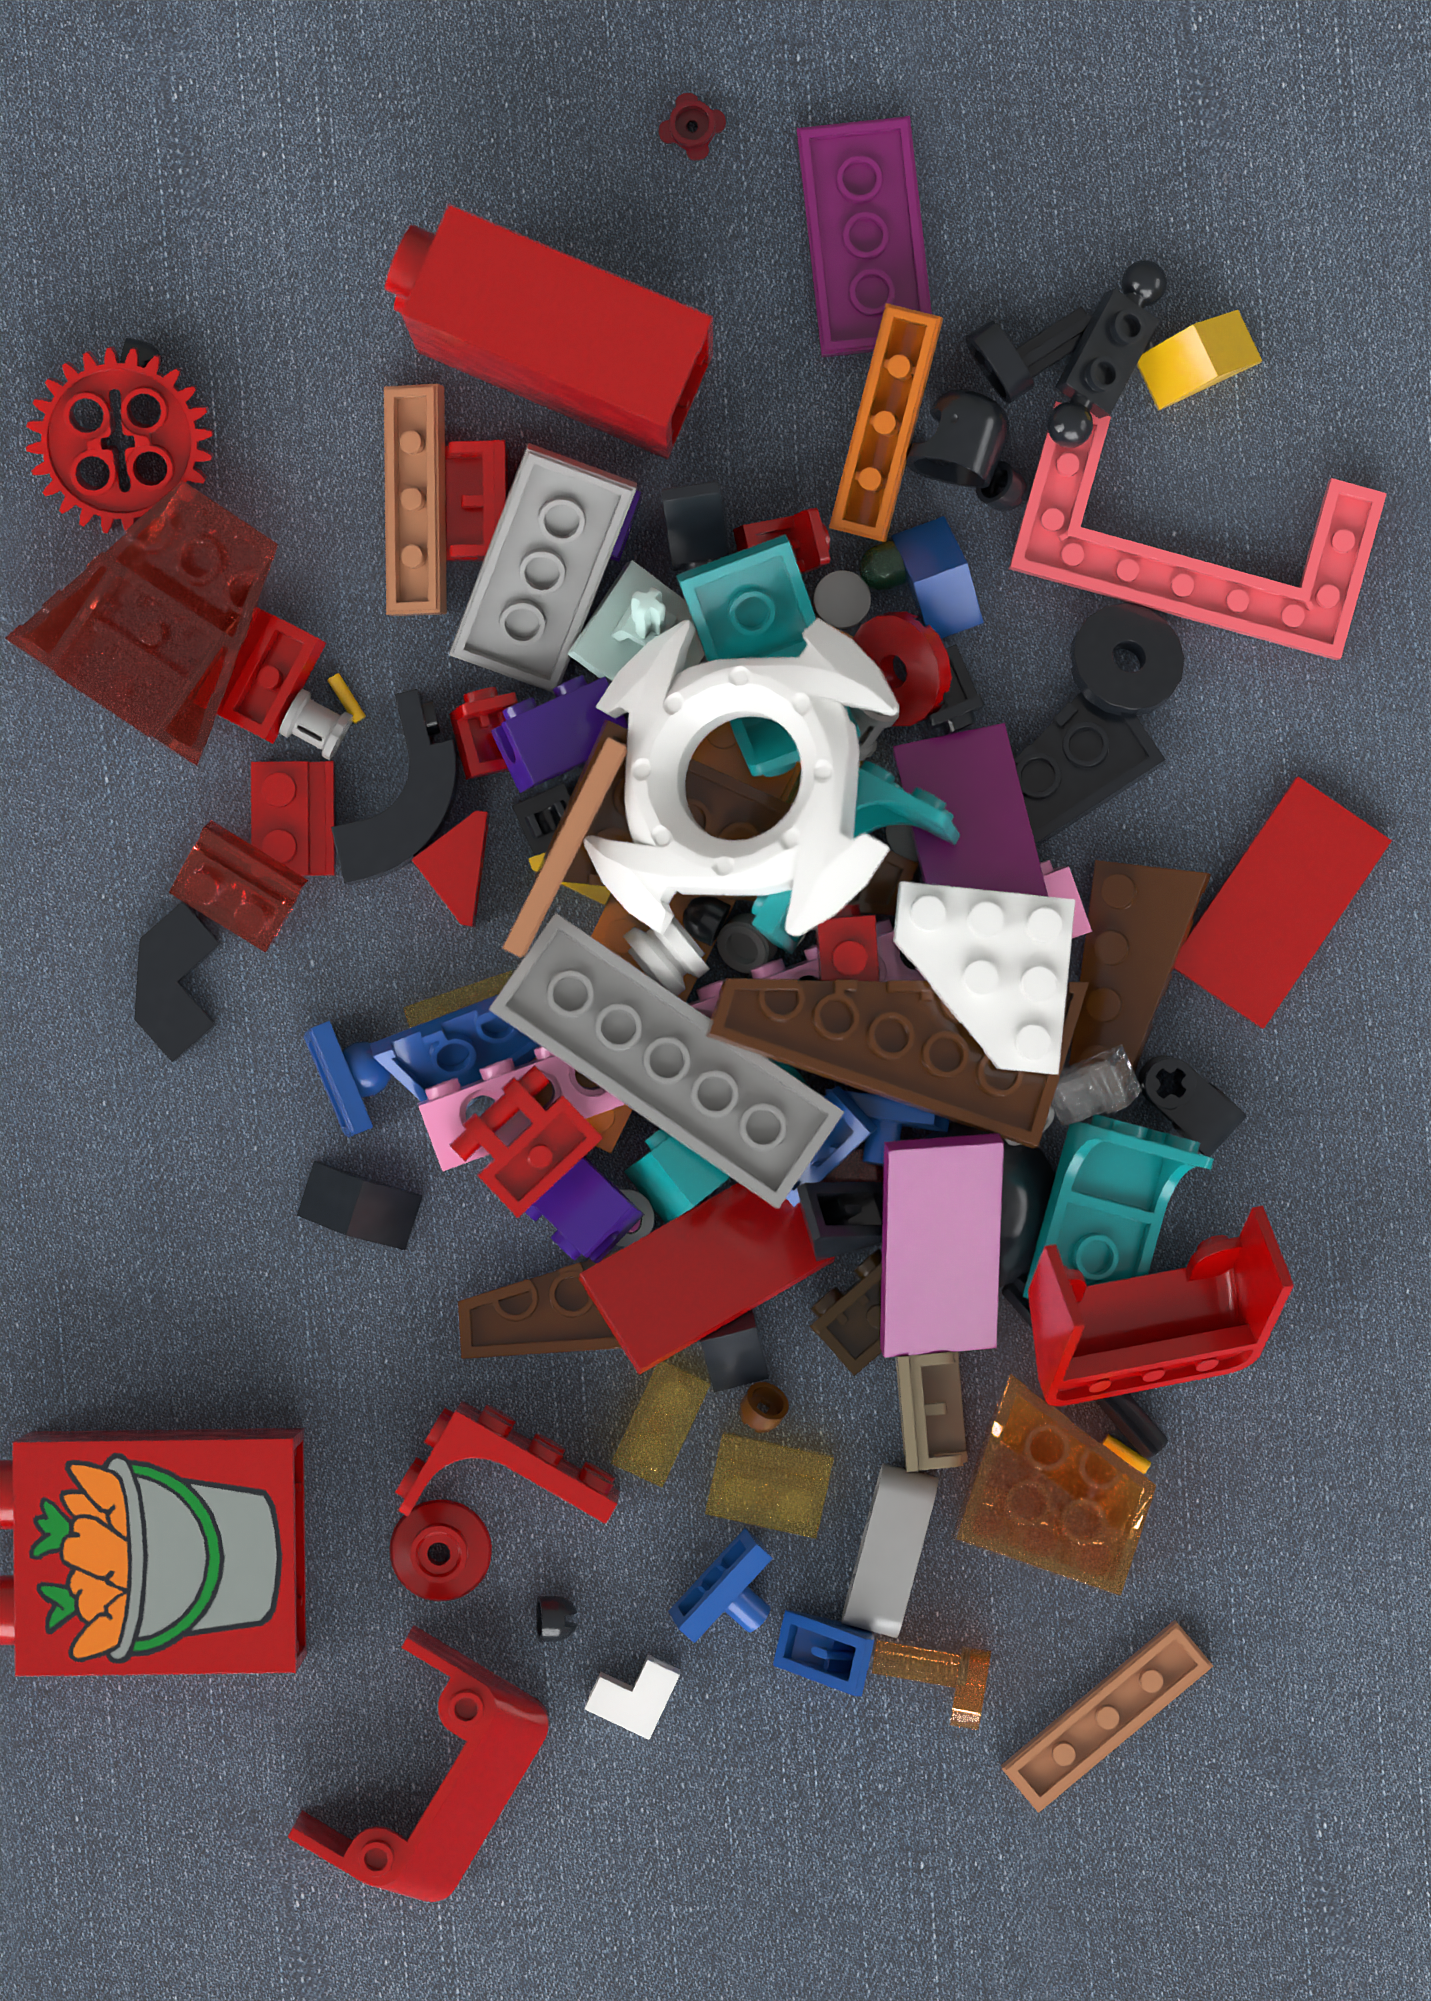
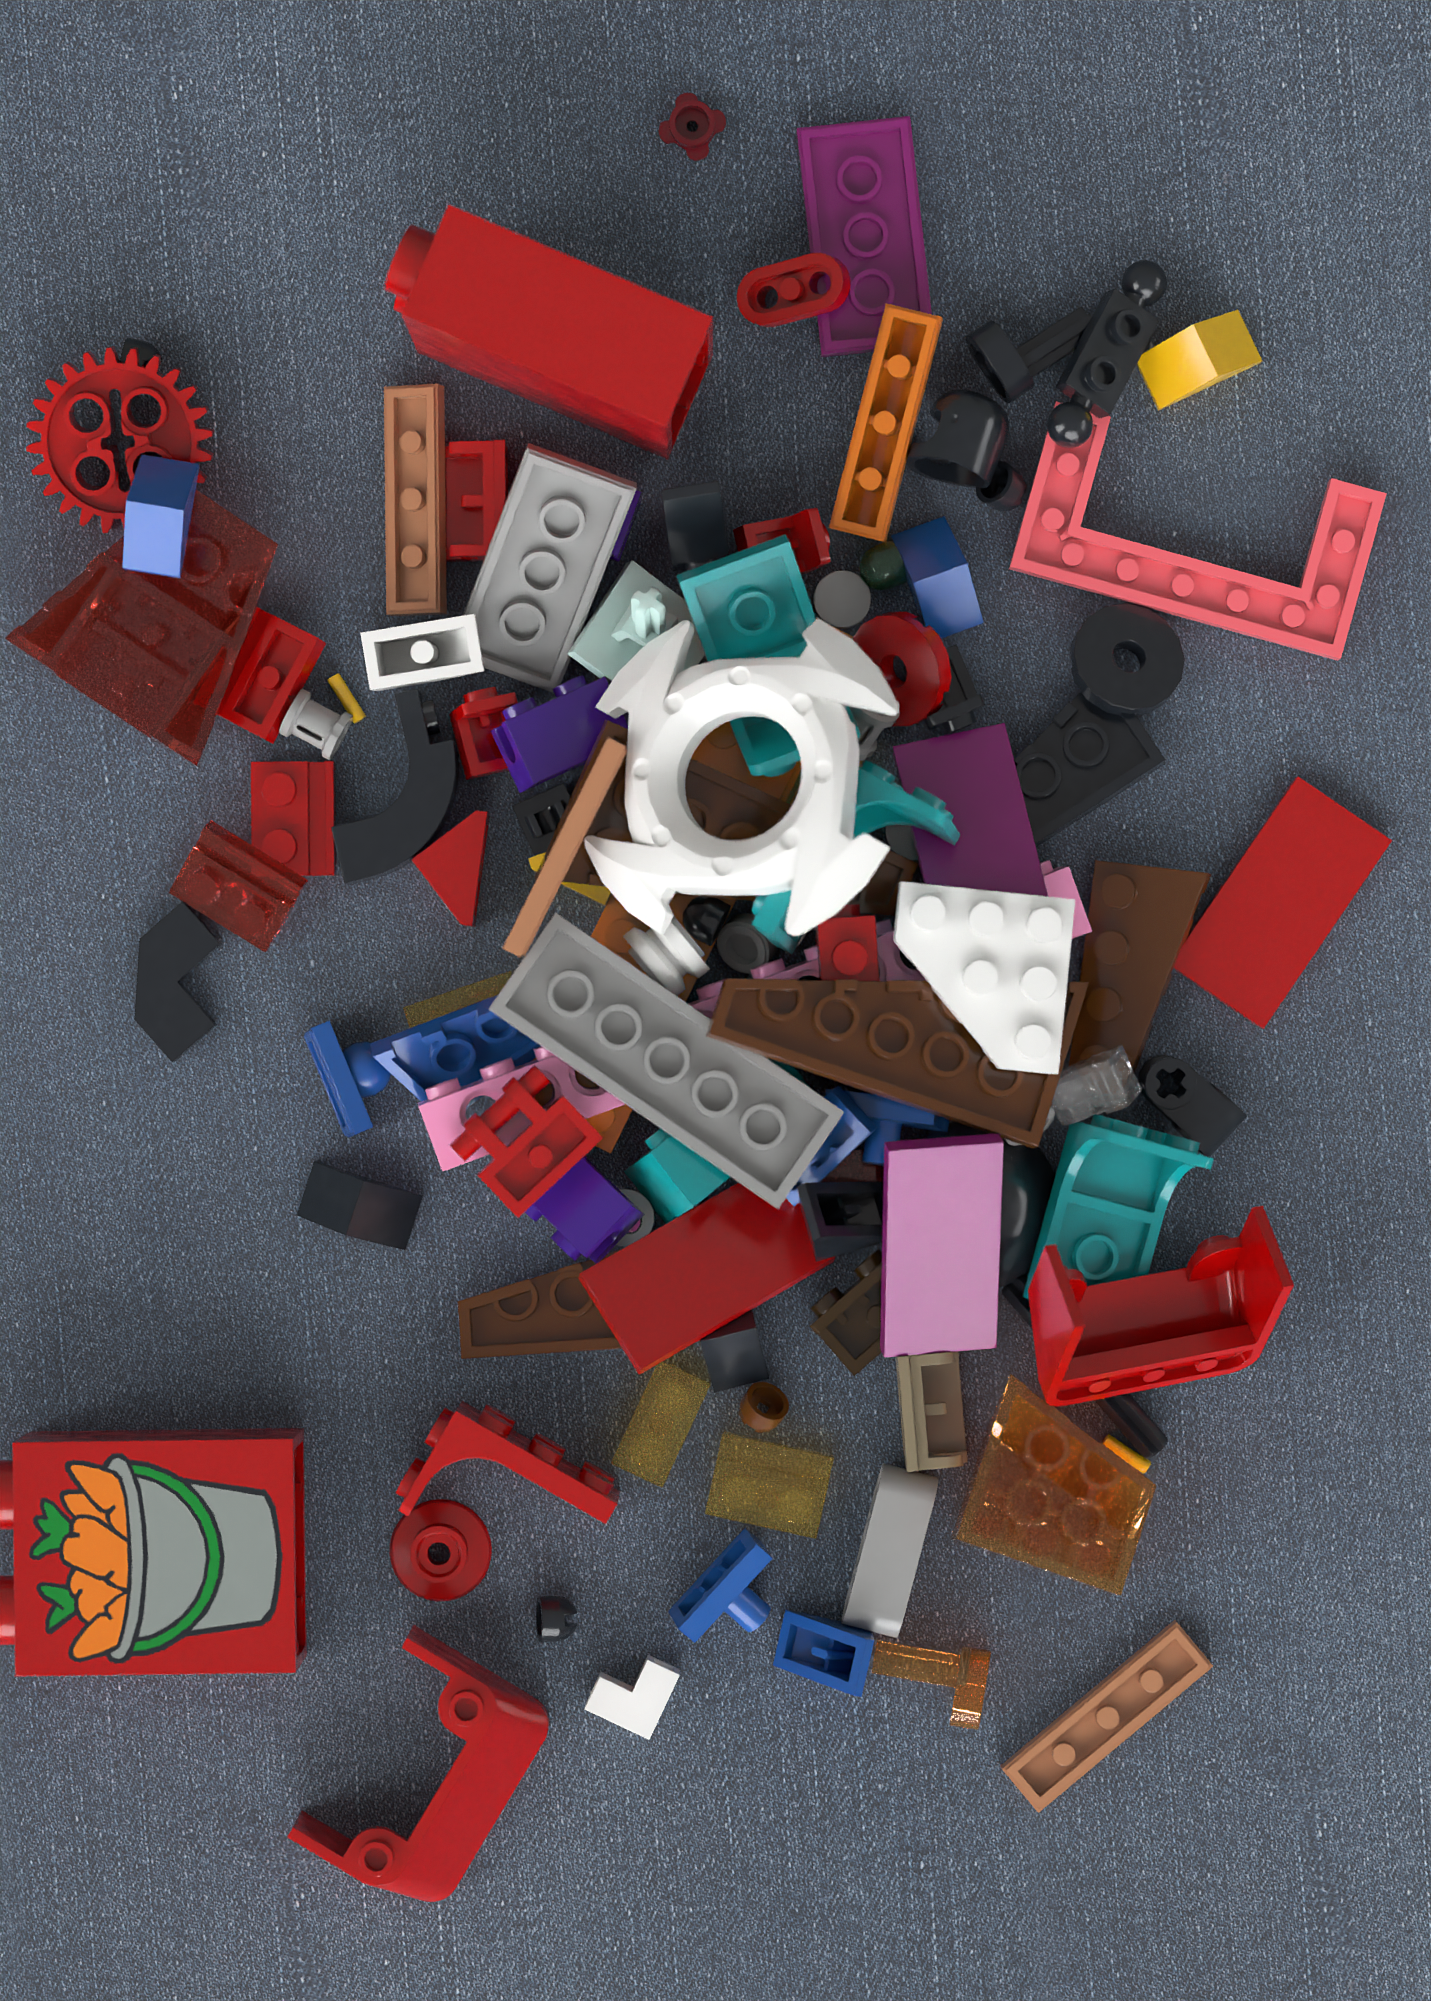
none -> slope [122,455,200,579]
none -> white slope [361,614,485,691]
none -> red plate [737,253,851,327]

